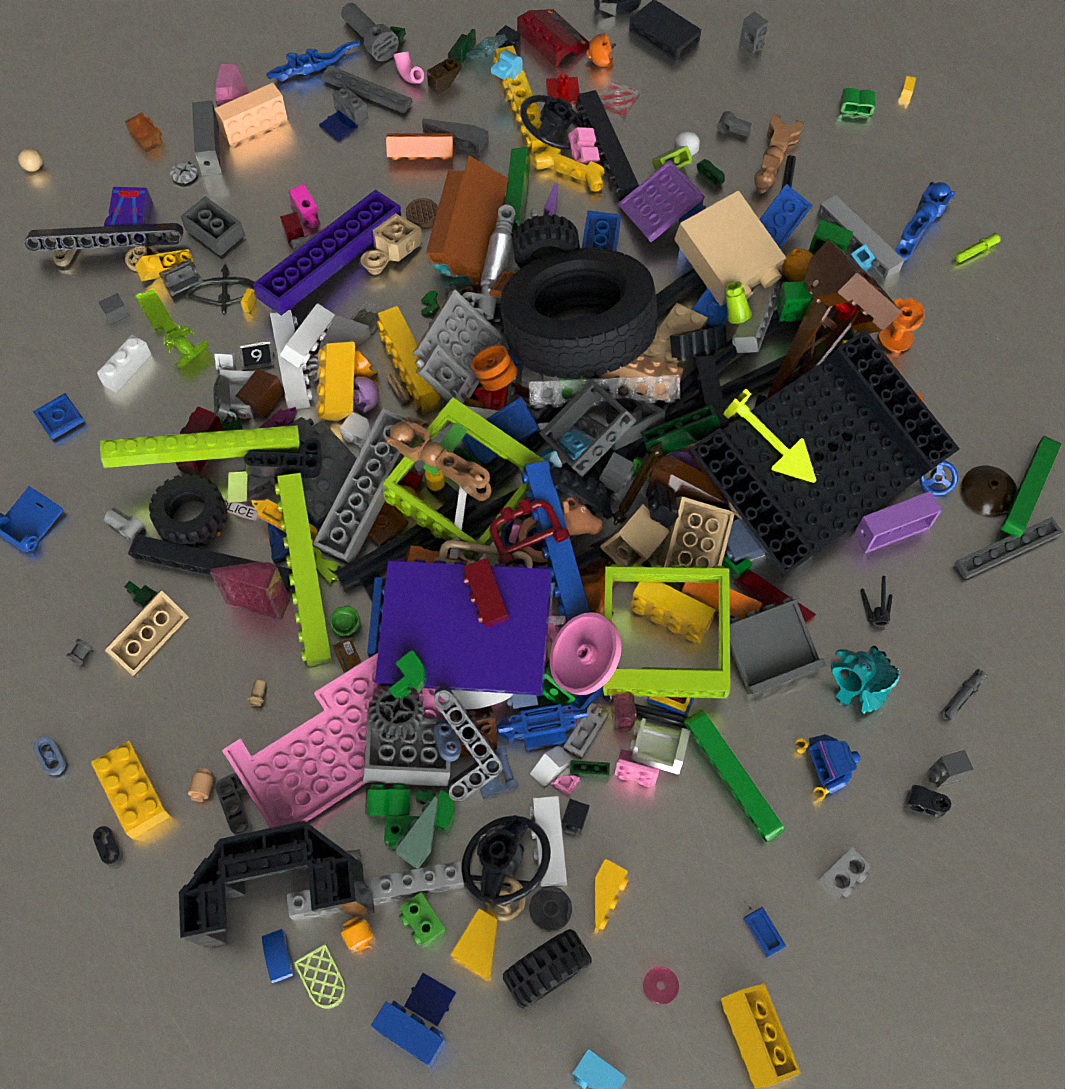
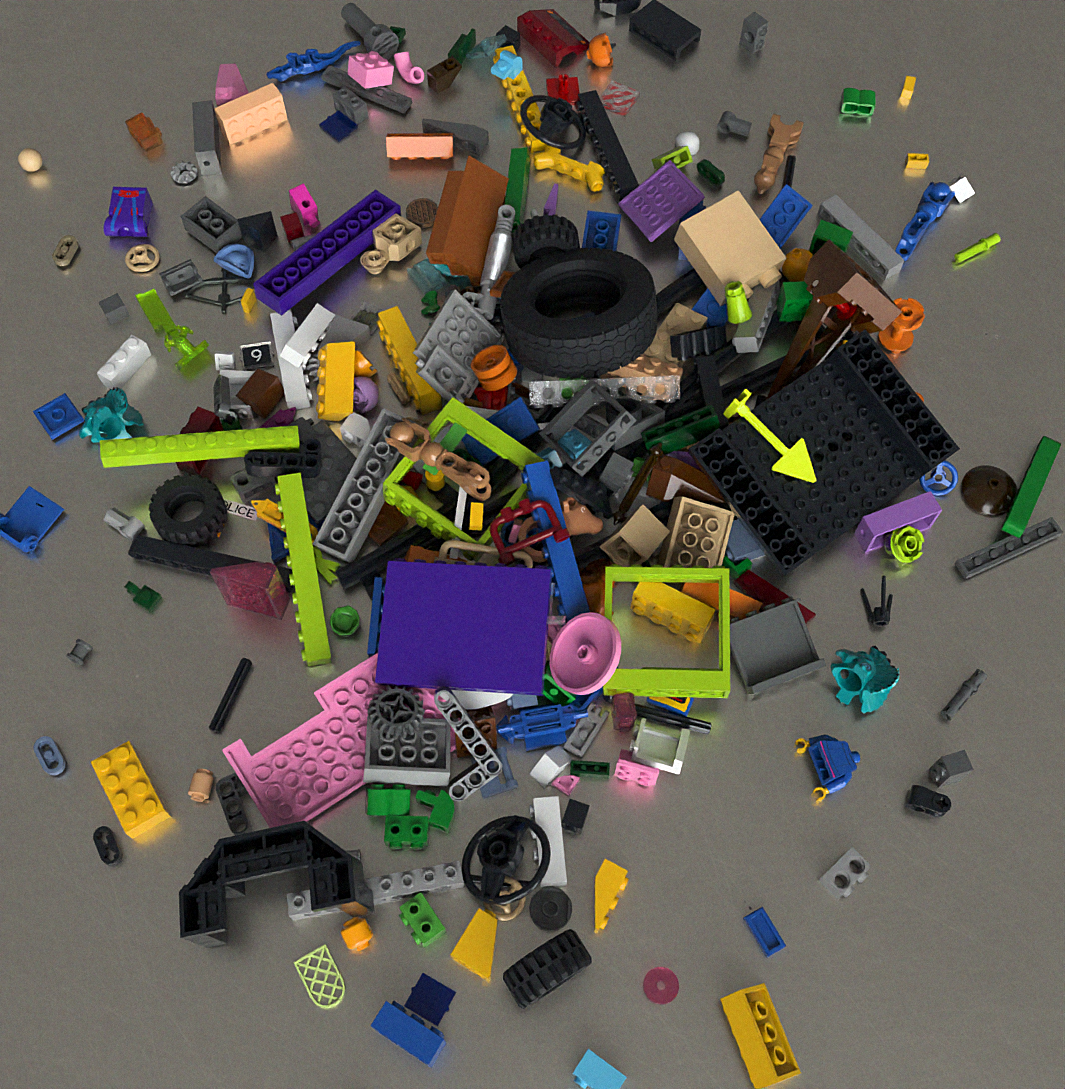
black beam [24,223,184,252] -> none
tan slope [104,590,188,676] -> none
yellow slope [135,249,195,281] -> none
yellowish green sticker [228,471,248,502] -> none
tan pin [248,680,267,707] -> none
blue slope [262,929,293,983] -> none
tile [332,638,362,673] -> none
green brick [388,650,427,699] -> none
sand green slope [396,797,438,869] -> none
sand blue plate [433,722,461,761] -> none
dark red brick [462,558,510,628] -> none
bright pink brick [568,127,600,165] -> none
black brick [646,482,679,528] -> none
green beam [684,709,785,842] -> none
medium azure brick [849,244,875,271] -> none
none -> teal piece [79,387,143,443]
none -> black axle [209,658,252,733]
none -> medium blue hat [214,243,254,278]
none -> black slope [237,211,278,253]
none -> bright pink brick [348,51,394,88]
none -> clear light blue plate [407,258,446,295]
none -> yellow piece [469,502,484,531]
none -> lime cone [885,525,924,563]
none -> yellow piece [905,153,929,169]
none -> white panel [948,173,975,202]

